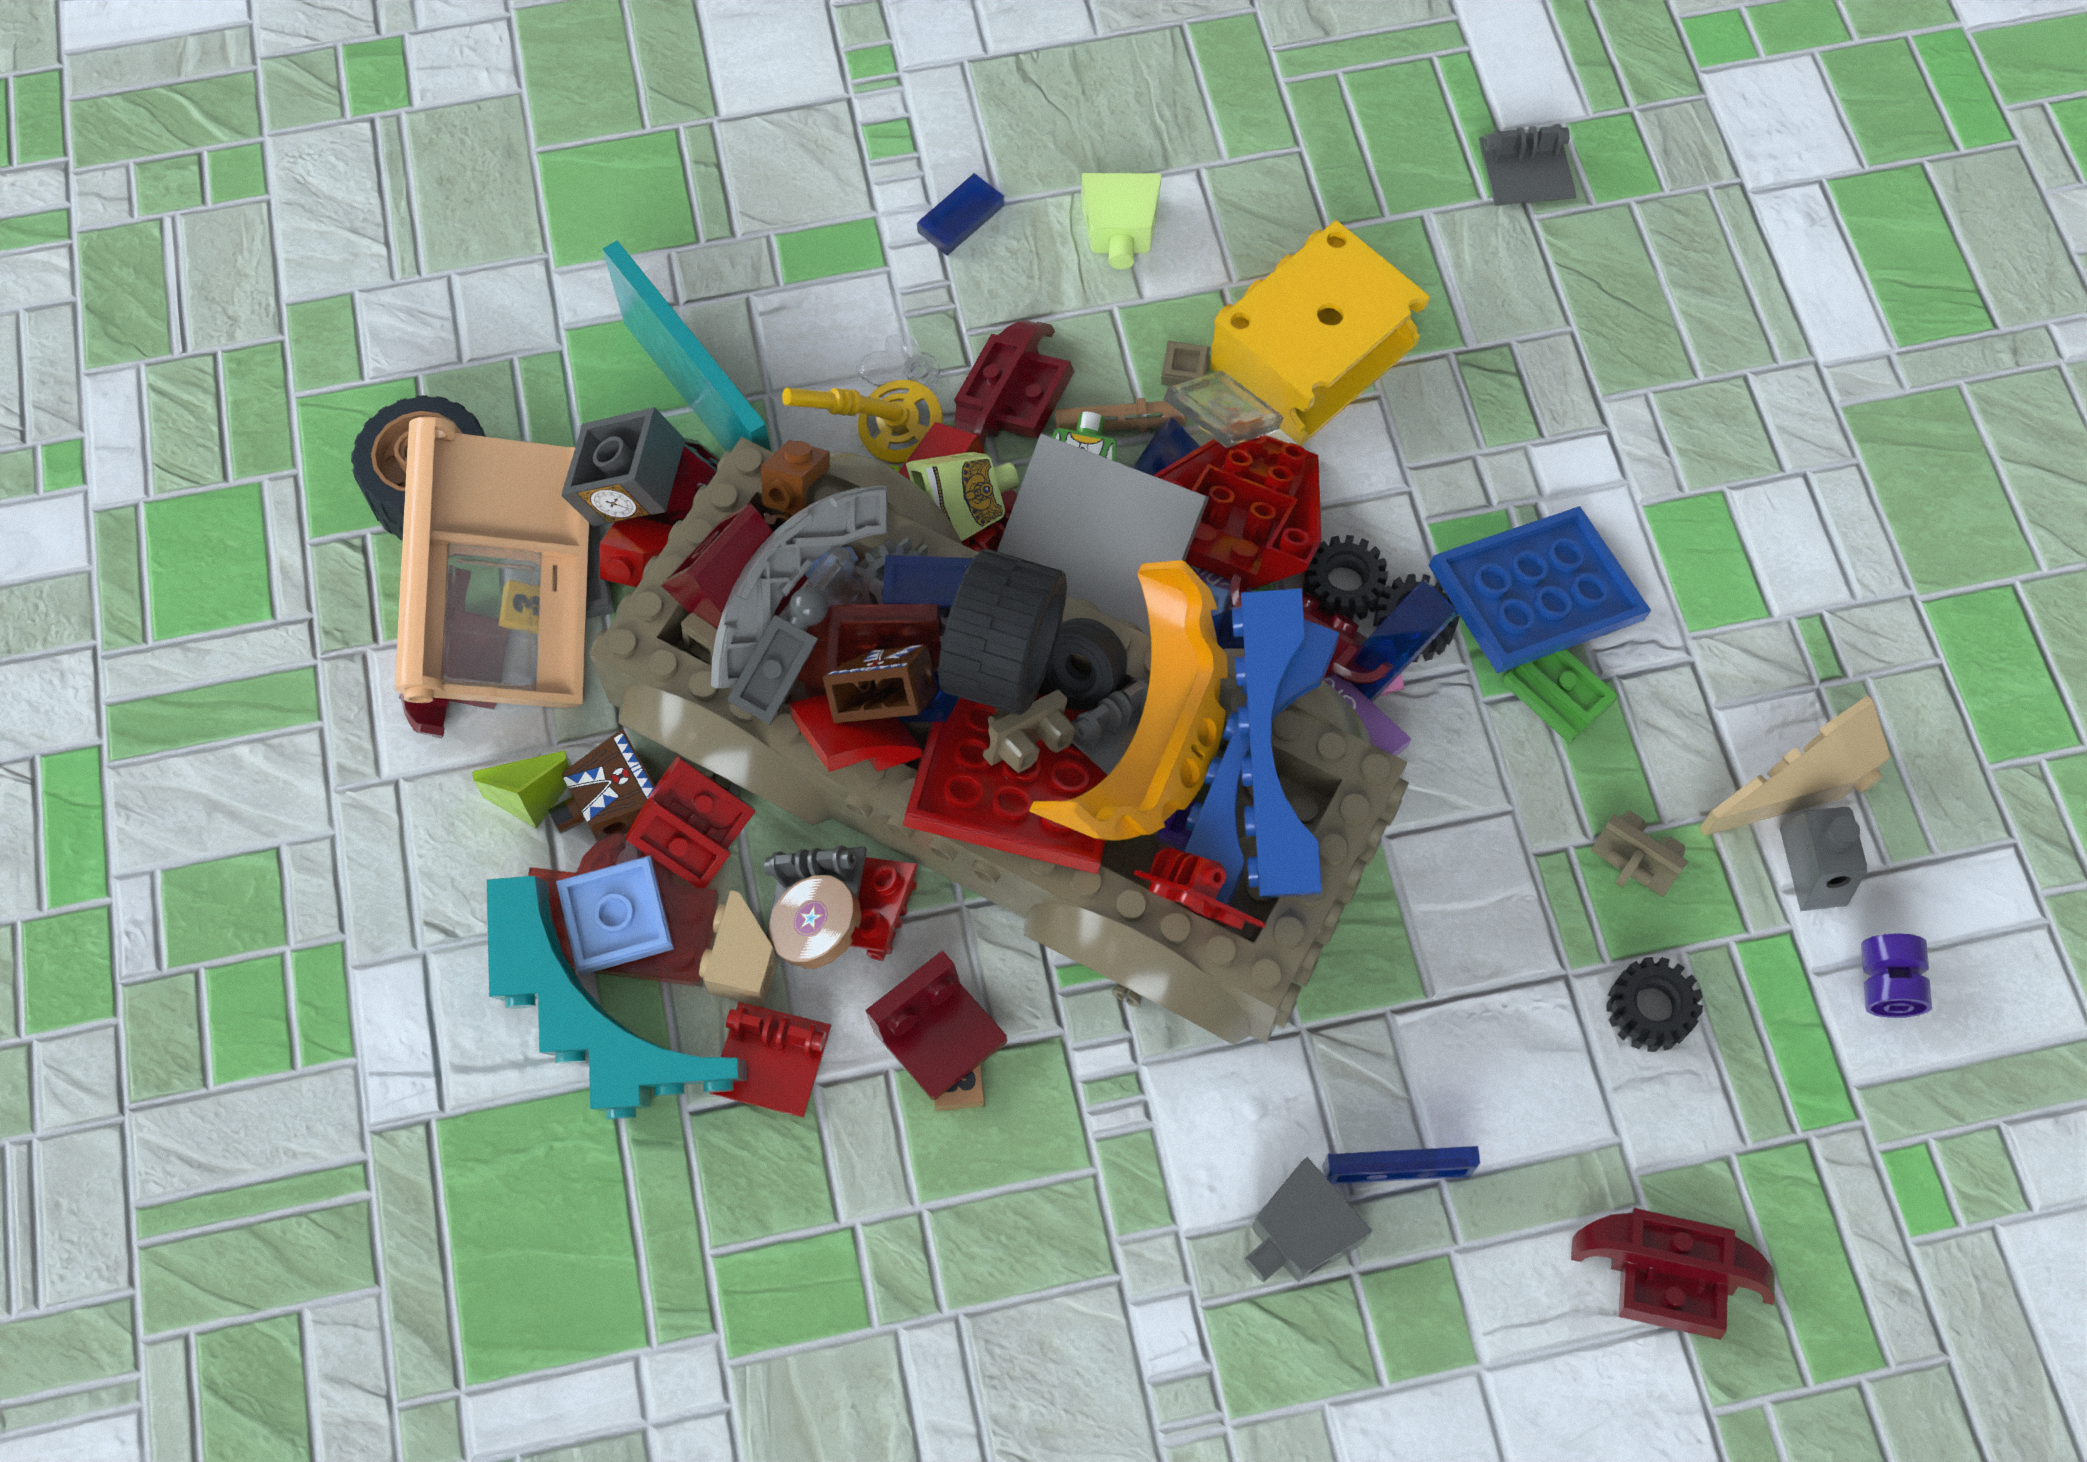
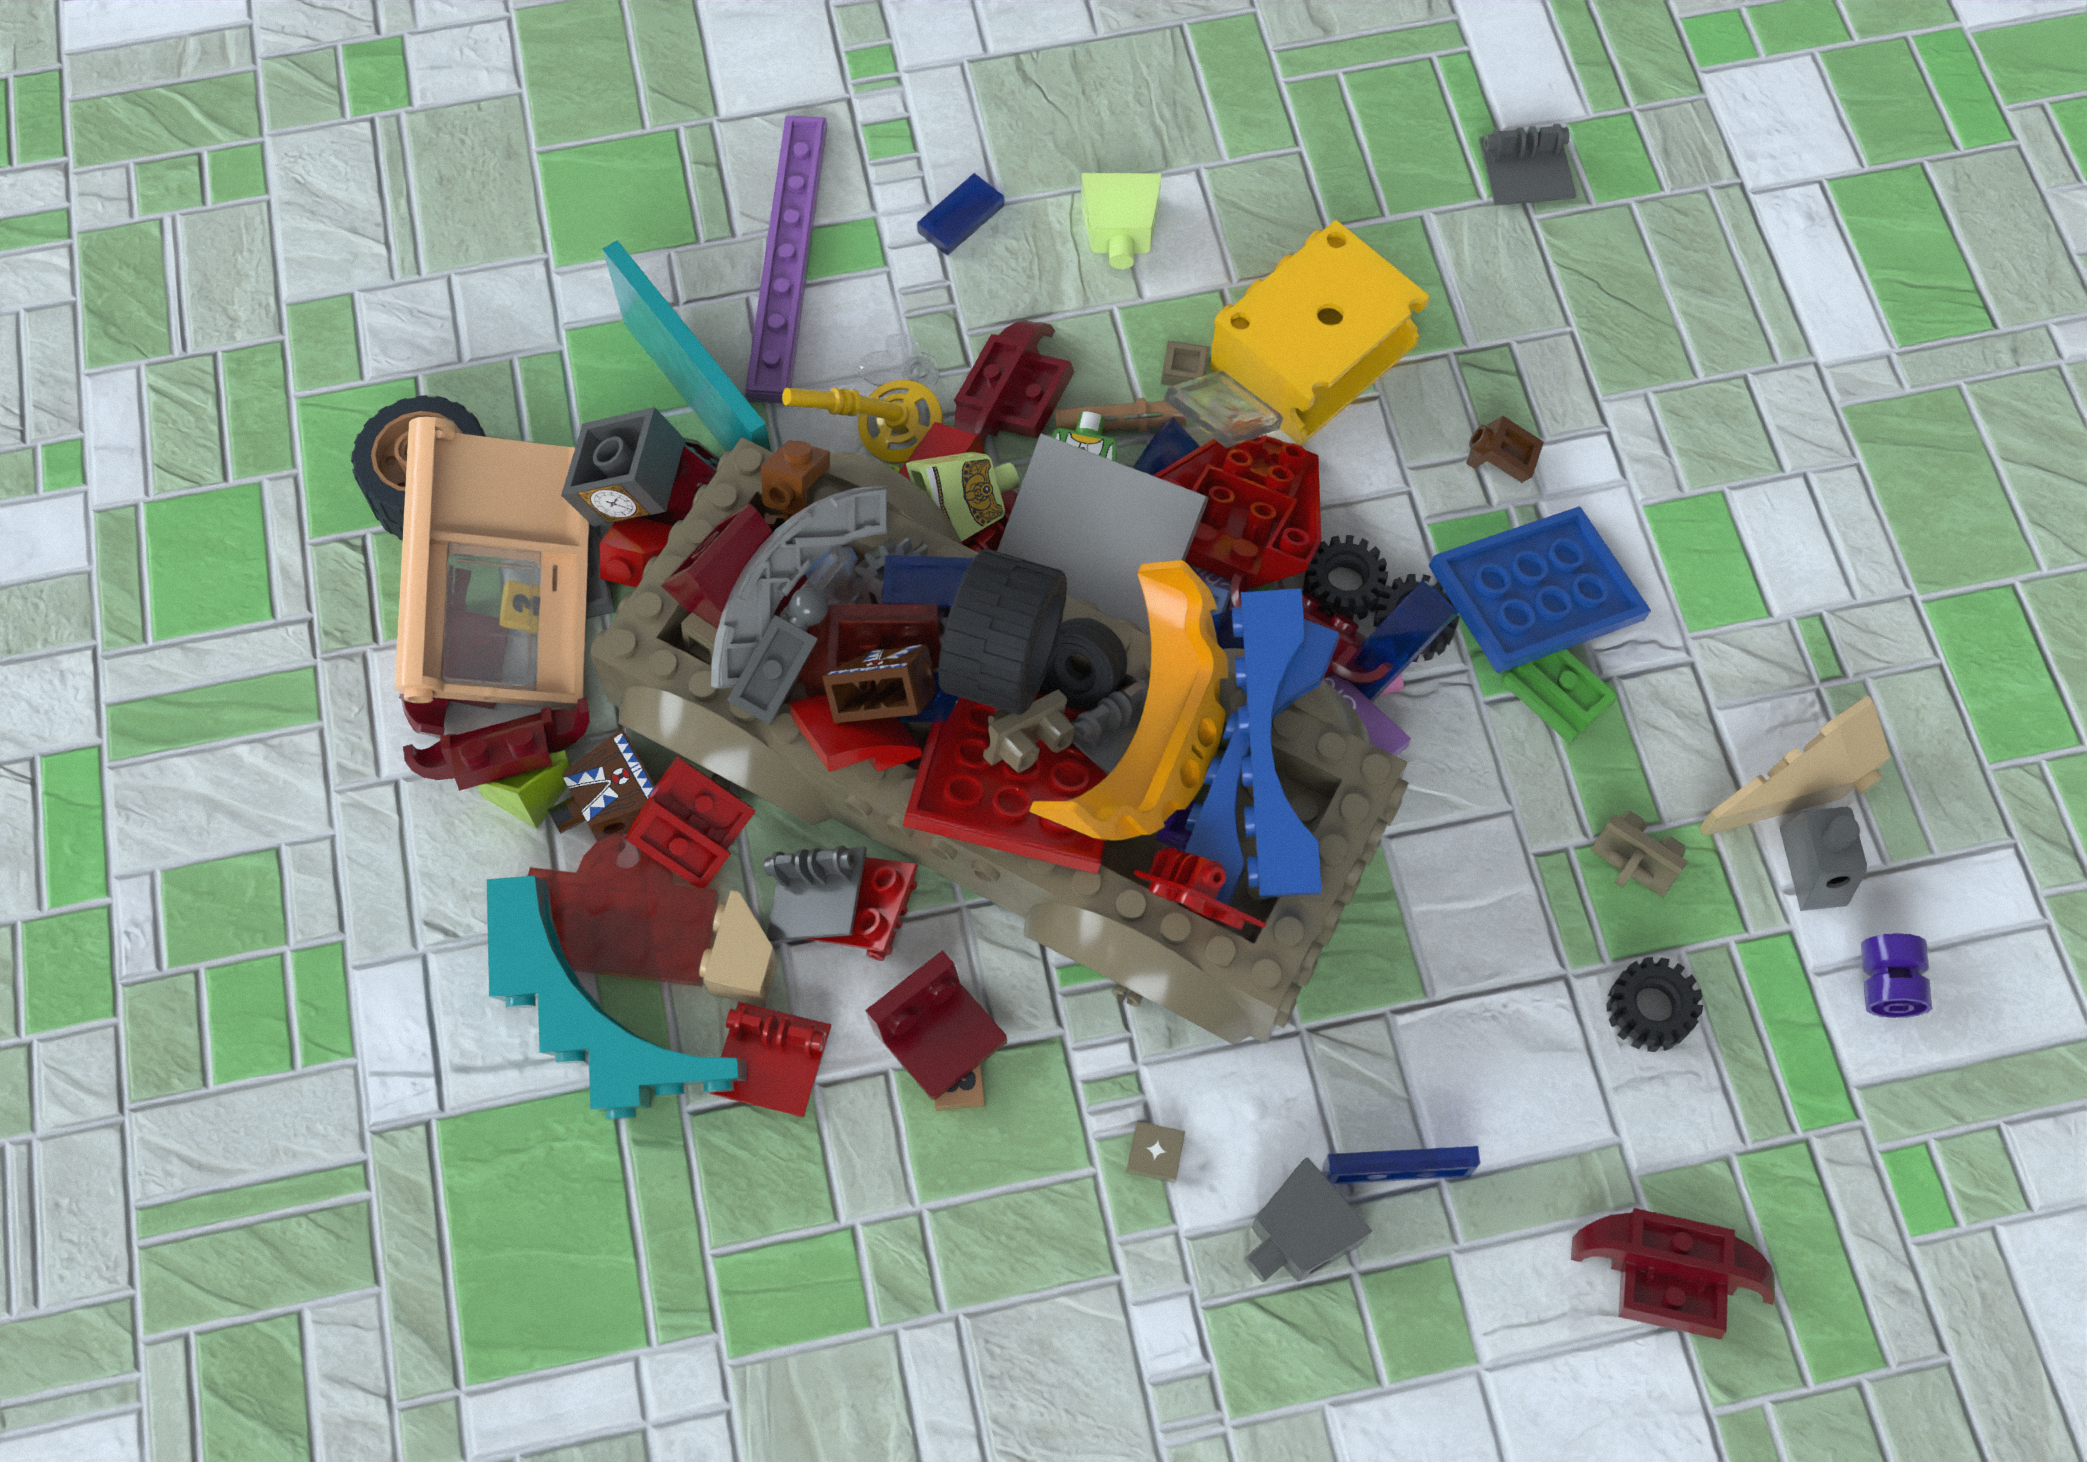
light blue tile [556,856,674,975] -> none
tile [768,875,861,969] -> none
none -> dark red plate [403,697,590,791]
none -> medium lavender tile [745,115,827,403]
none -> dark tan tile [1126,1121,1185,1183]
none -> reddish brown bracket [1466,416,1544,483]

